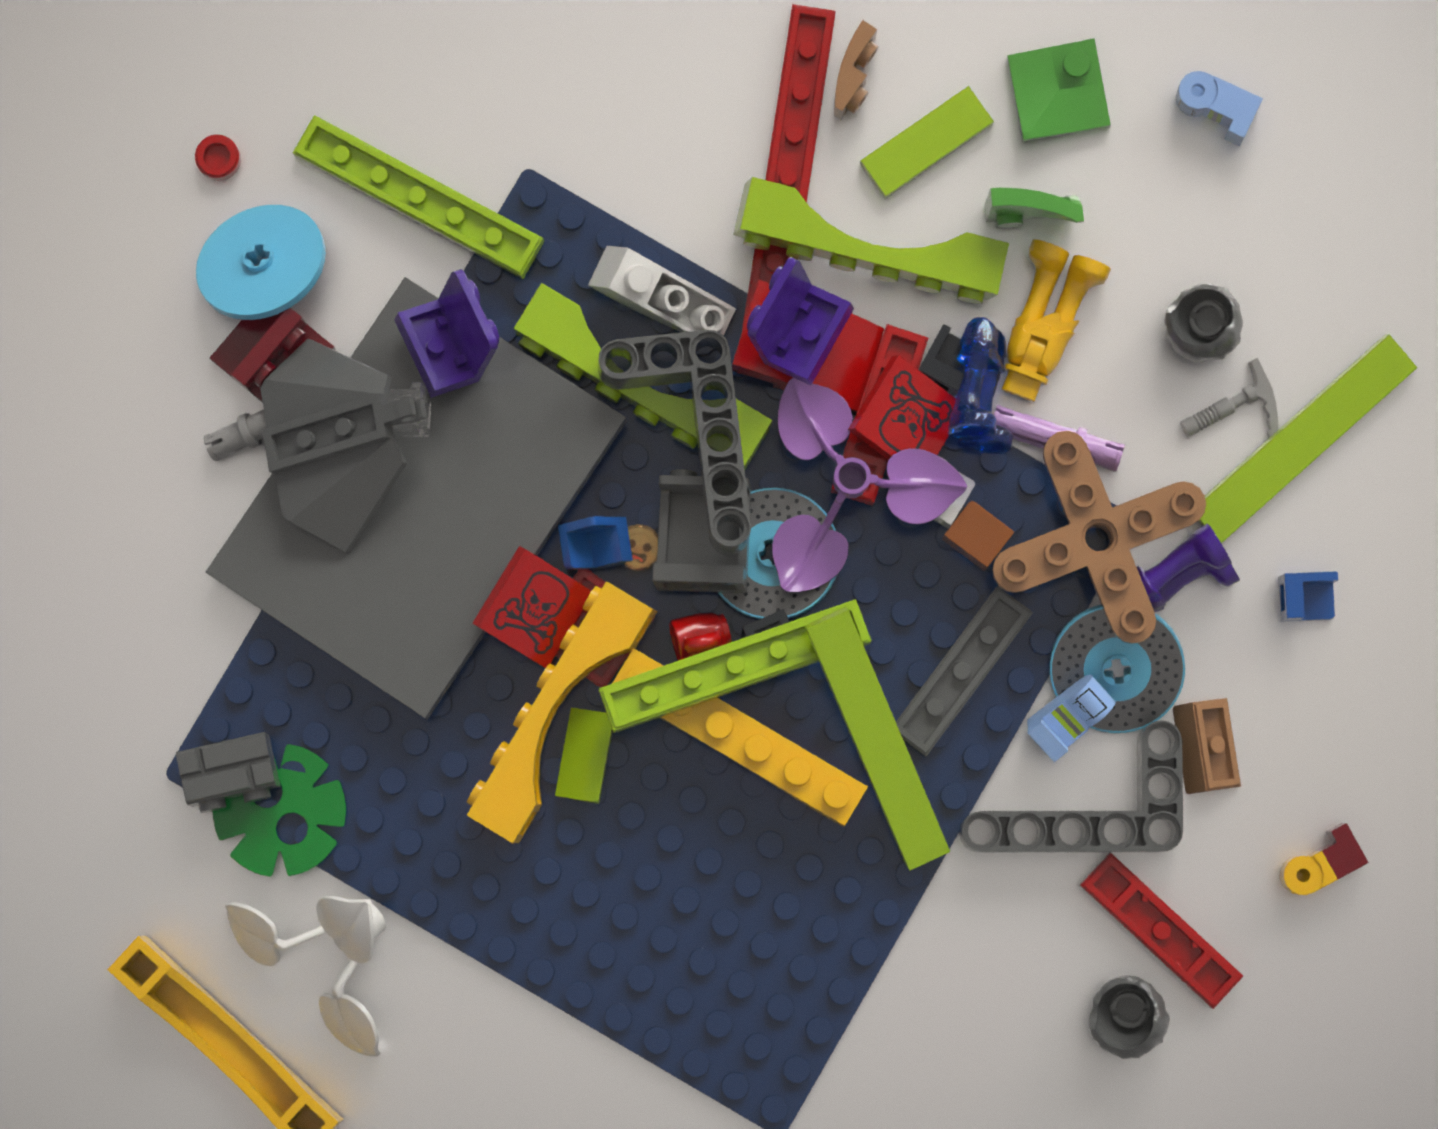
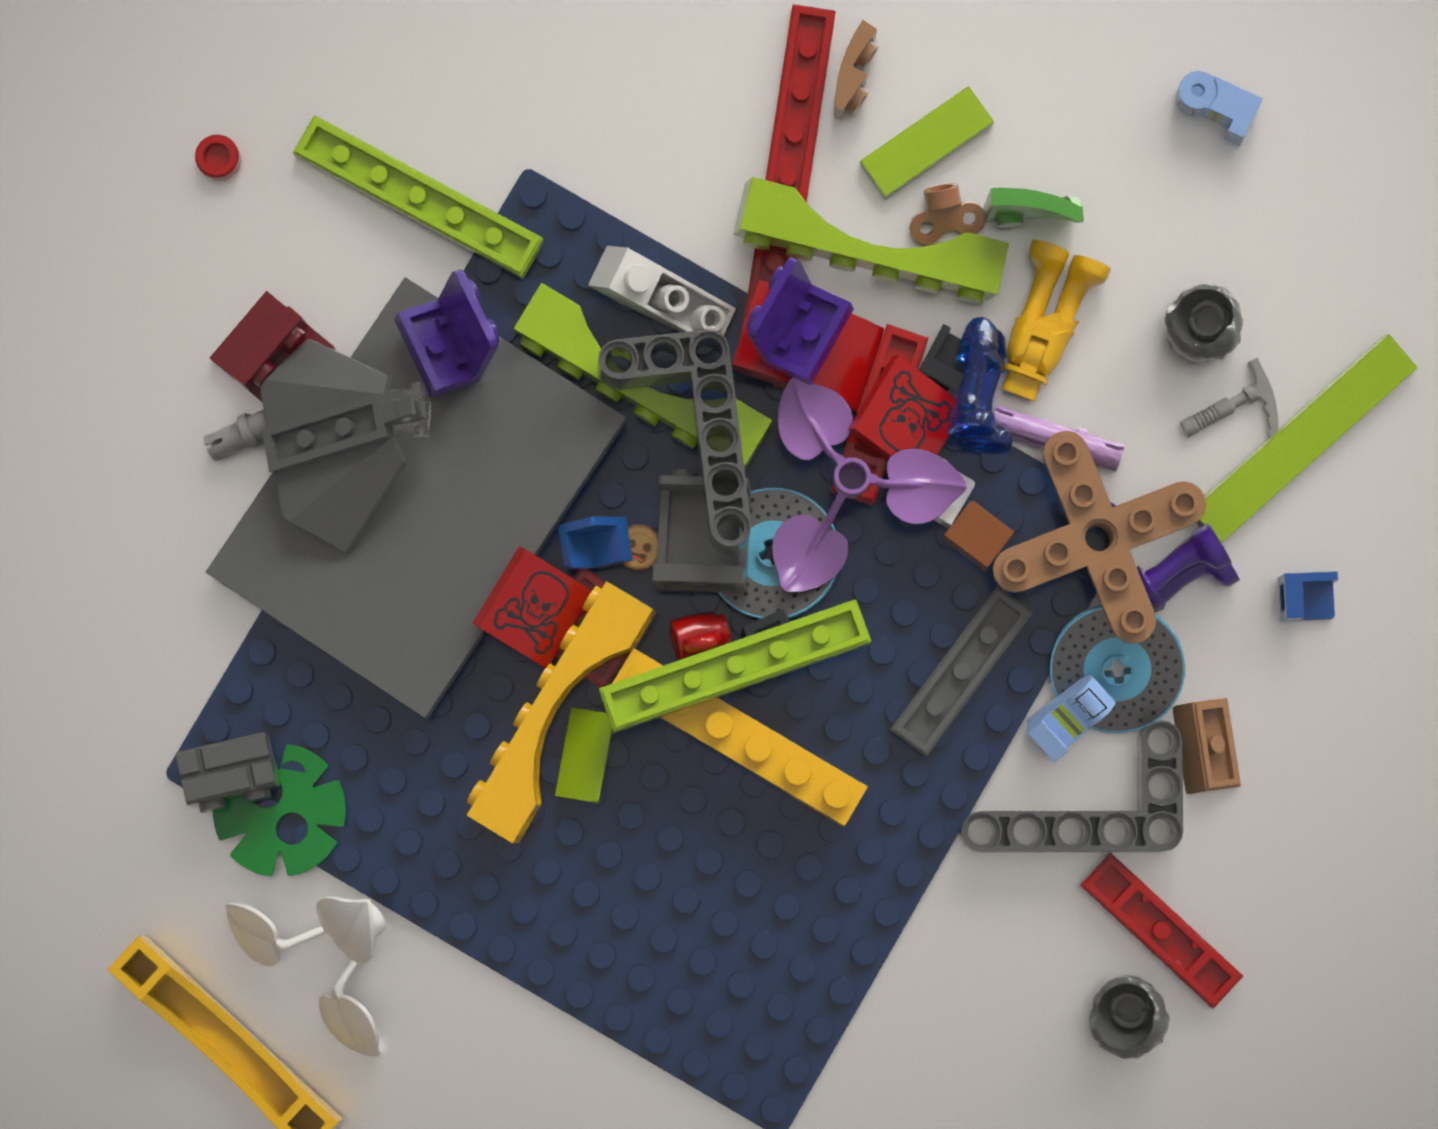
medium azure piece [196,205,326,320] -> none
lime tile [804,607,950,871] -> none
bright green plate [1007,38,1111,141] -> none
leg [1280,823,1369,895] -> none
none -> nougat piece [909,183,986,245]

